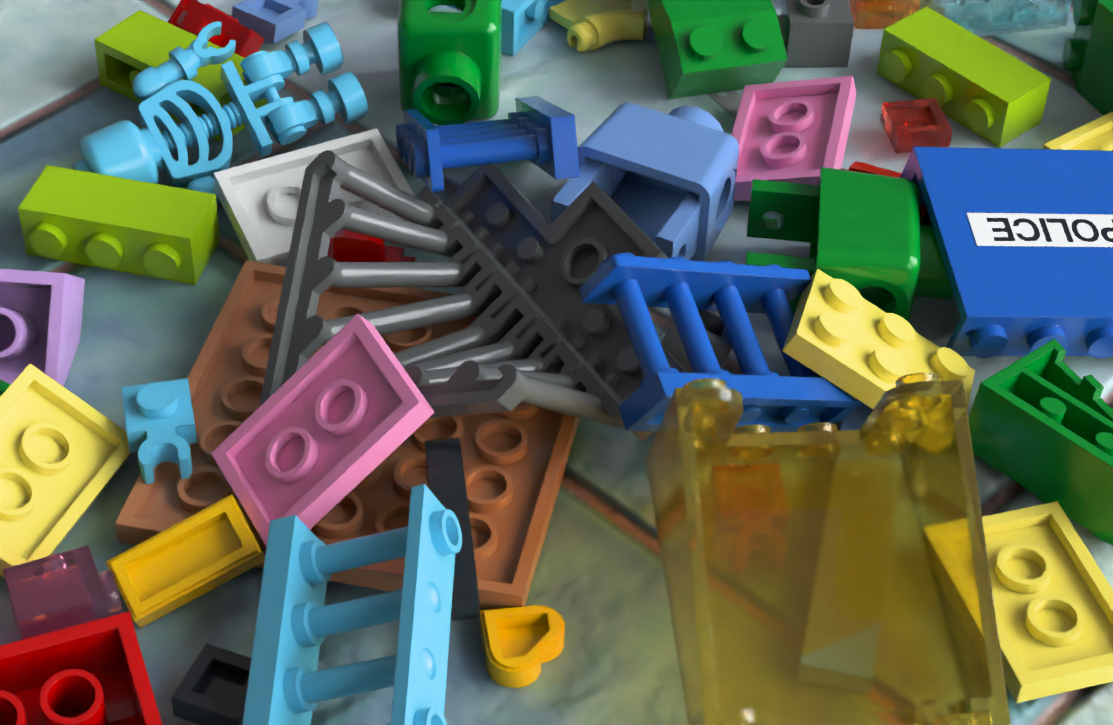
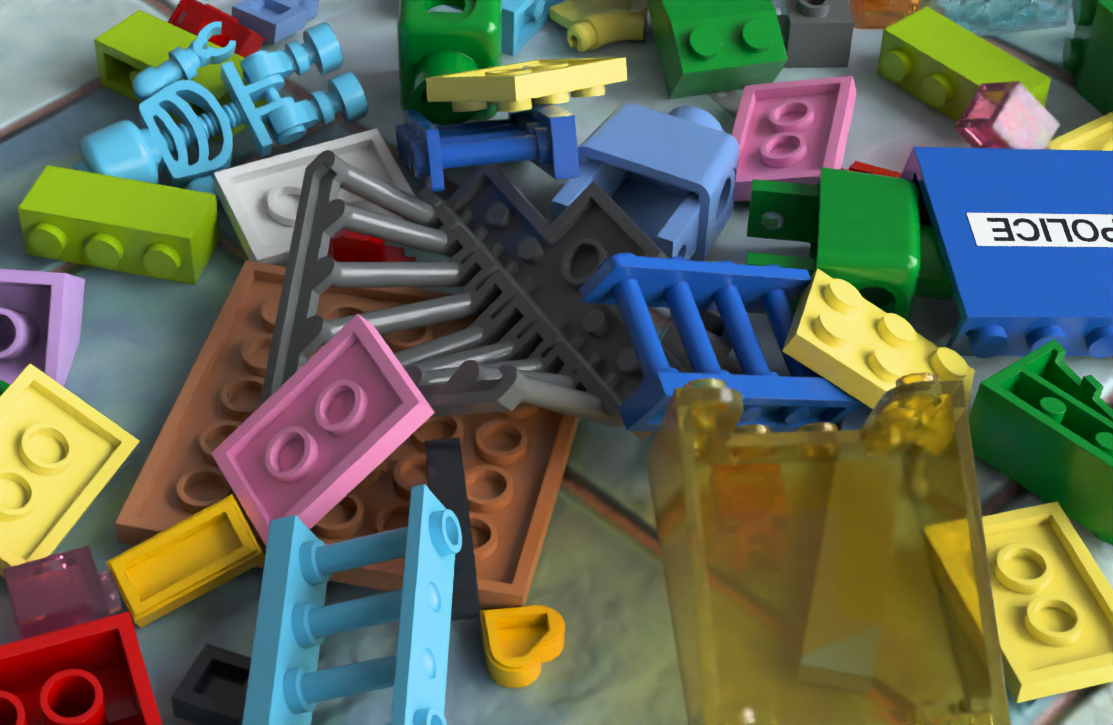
medium azure plate [121,378,197,484] -> none
clear red plate [880,98,953,154] -> none
none -> light yellow plate [425,57,627,112]
none -> clear pink brick [954,81,1060,149]

